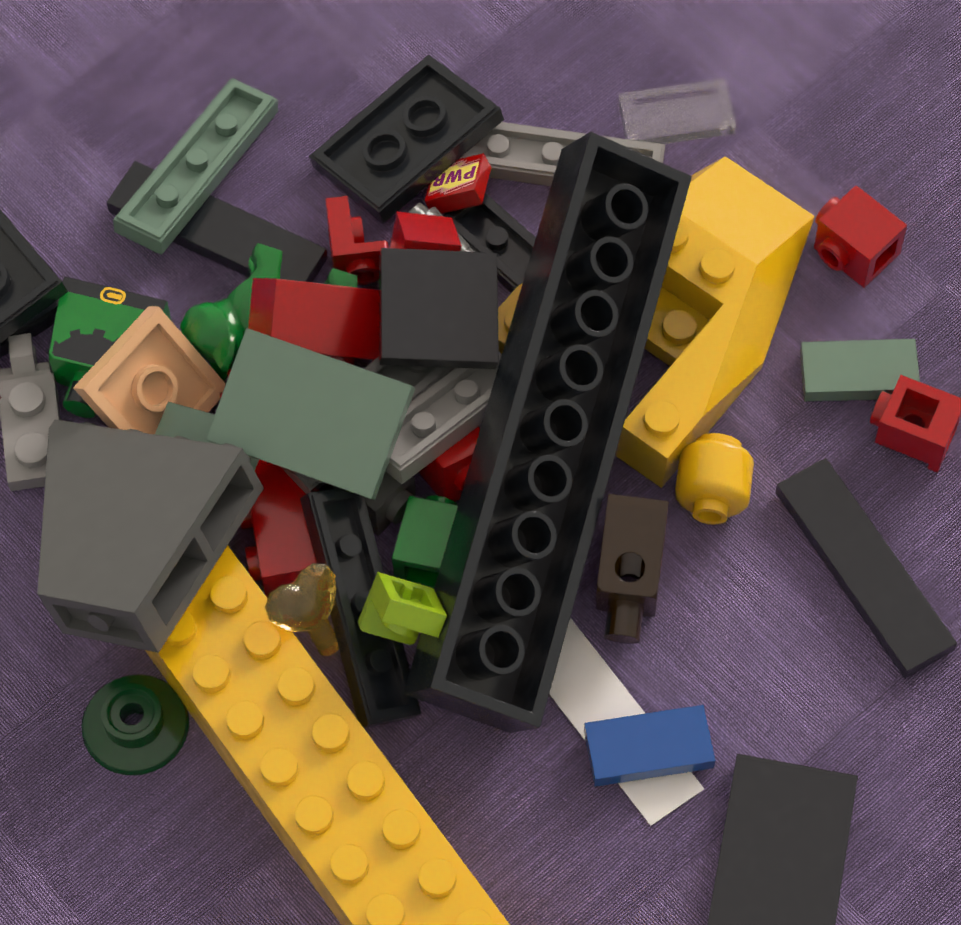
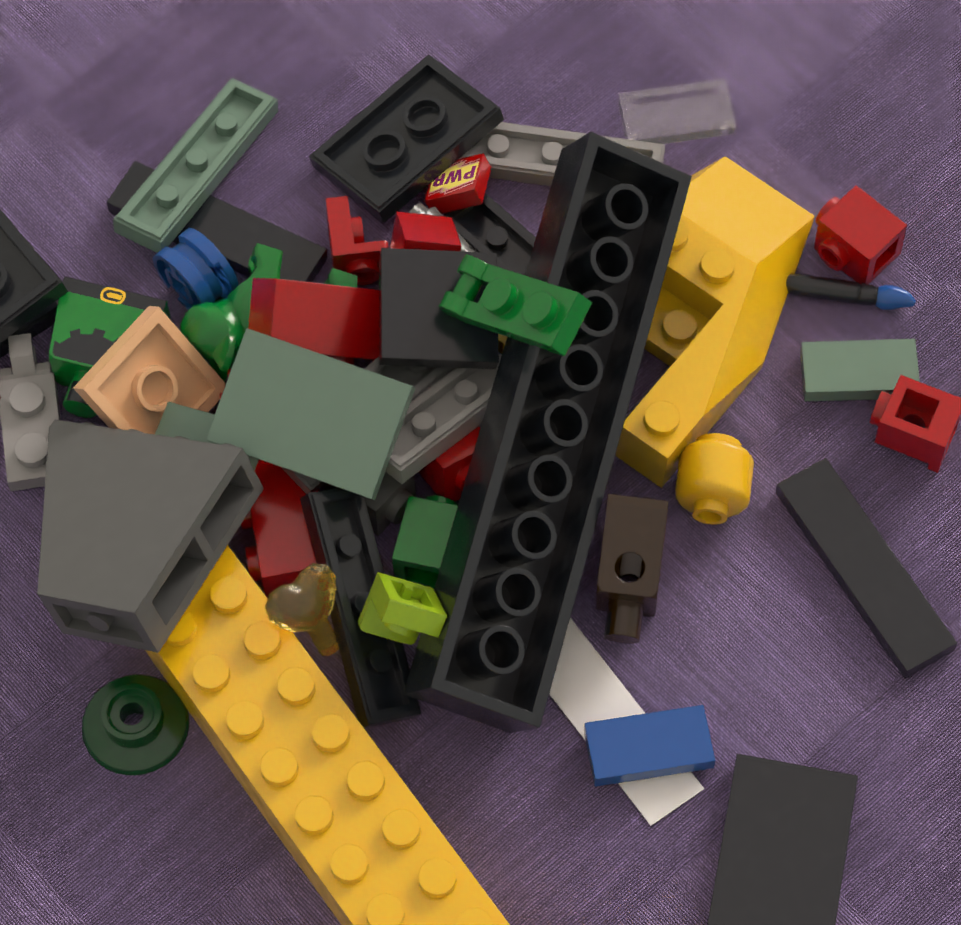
none -> blue wheel [152,228,239,310]
none -> green plate [438,254,592,356]
none -> black piece [786,274,916,310]

